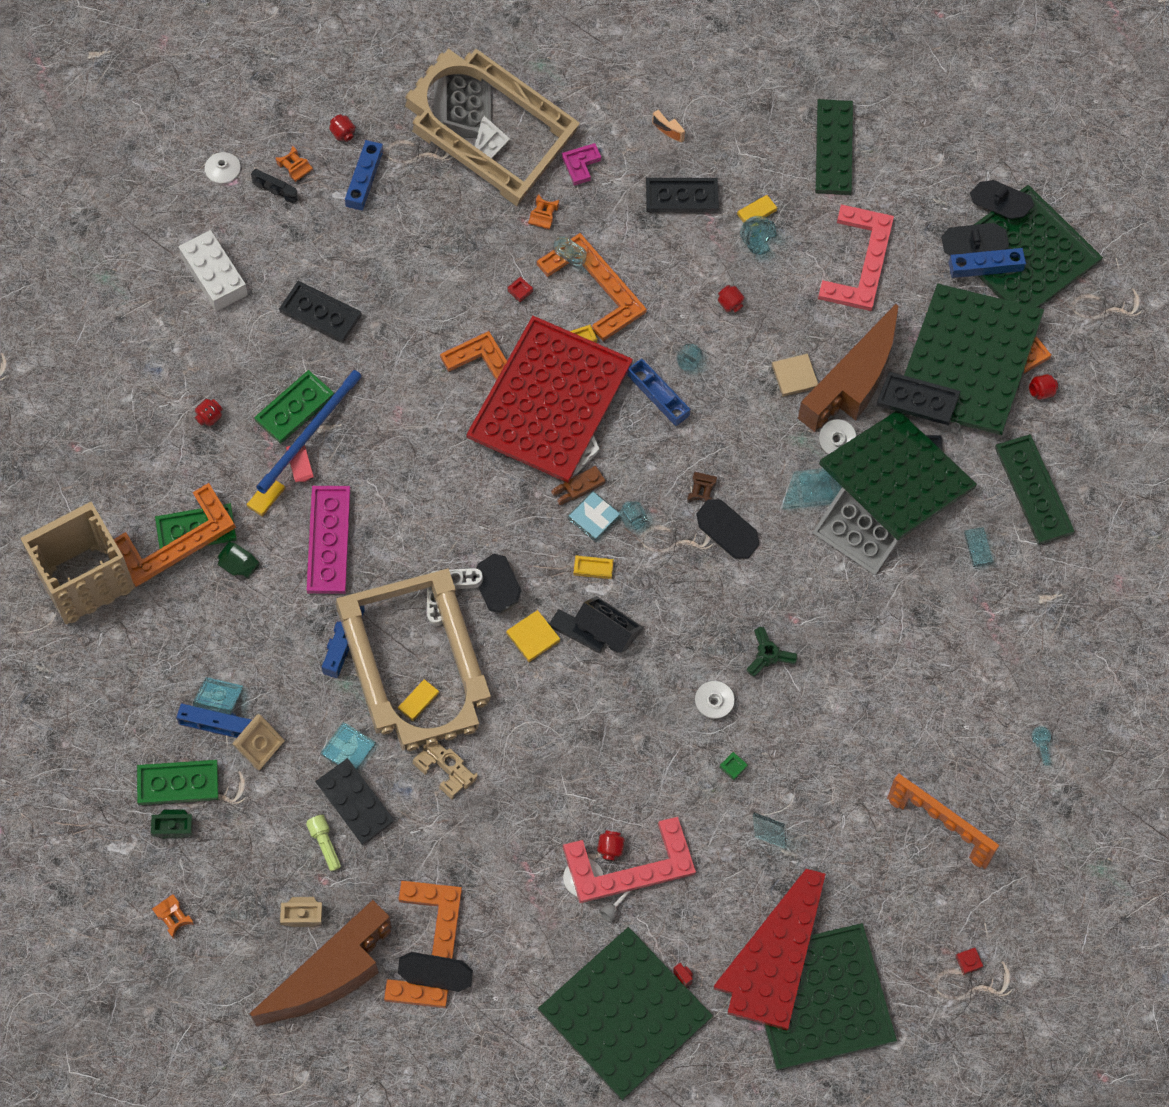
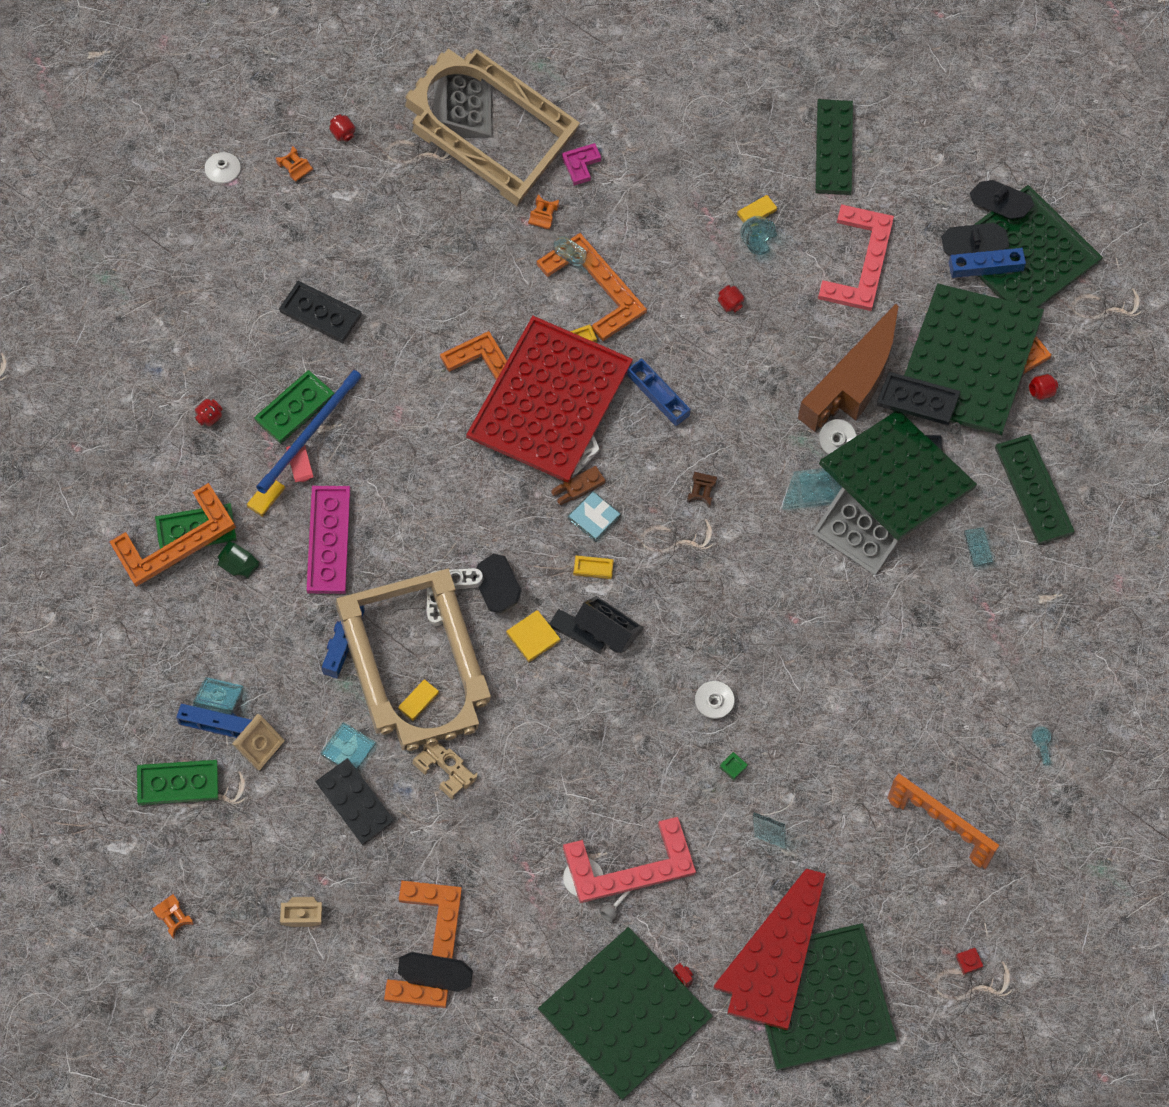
tan piece [20,502,135,624] -> none
dark green slope [150,809,193,839] -> none
white brick [178,230,248,312] -> none
dark orange slope [249,900,392,1026] -> none
black hinge [251,169,298,203] -> none
yellowish green piece [306,815,341,871] -> none
blue piece [345,140,383,211] -> none
white wing [475,116,510,159] -> none
red plate [507,277,533,302] -> none
red head [597,830,625,861] -> none
clear light blue head [619,501,647,530] -> none
black plate [646,178,719,212] -> none
slope [652,110,685,142] -> none
clear light blue head [676,343,703,371] -> none
black shield [696,499,759,559] -> none
dark green bush [746,627,797,677] -> none
tan tile [772,354,818,397] -> none

